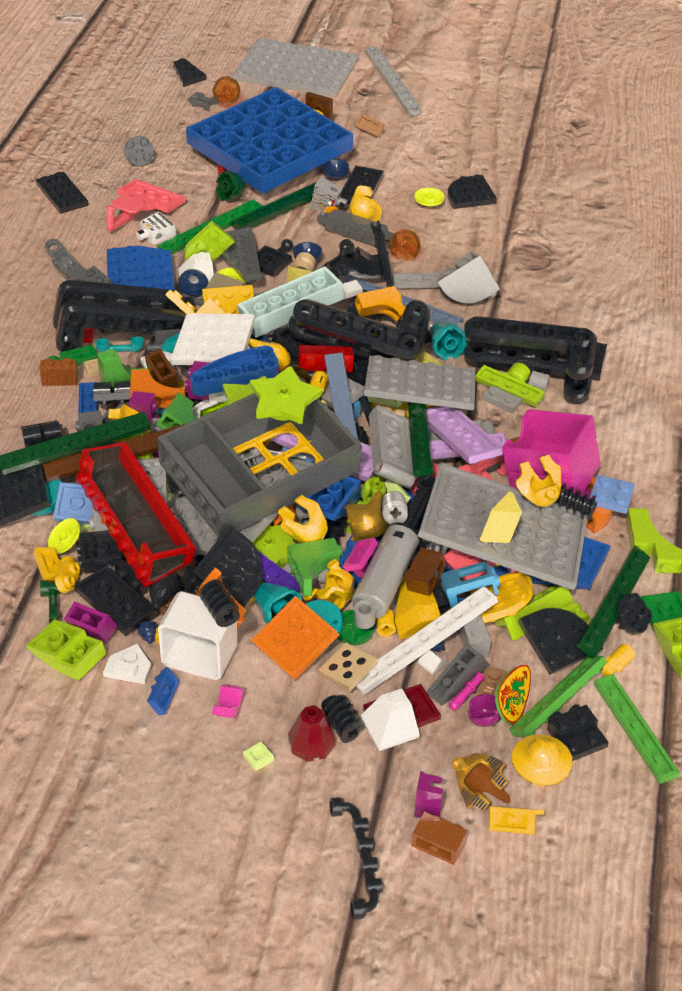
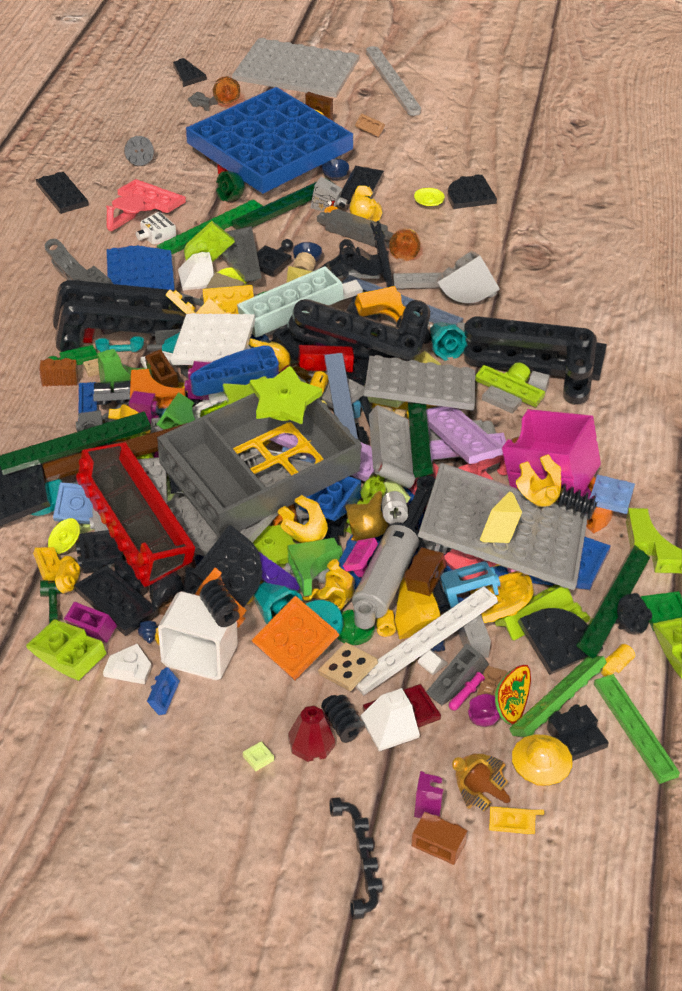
black plate [21,420,62,447] -> none
dark blue piece [178,269,208,298] -> none
dark pink slope [212,684,246,718] -> none

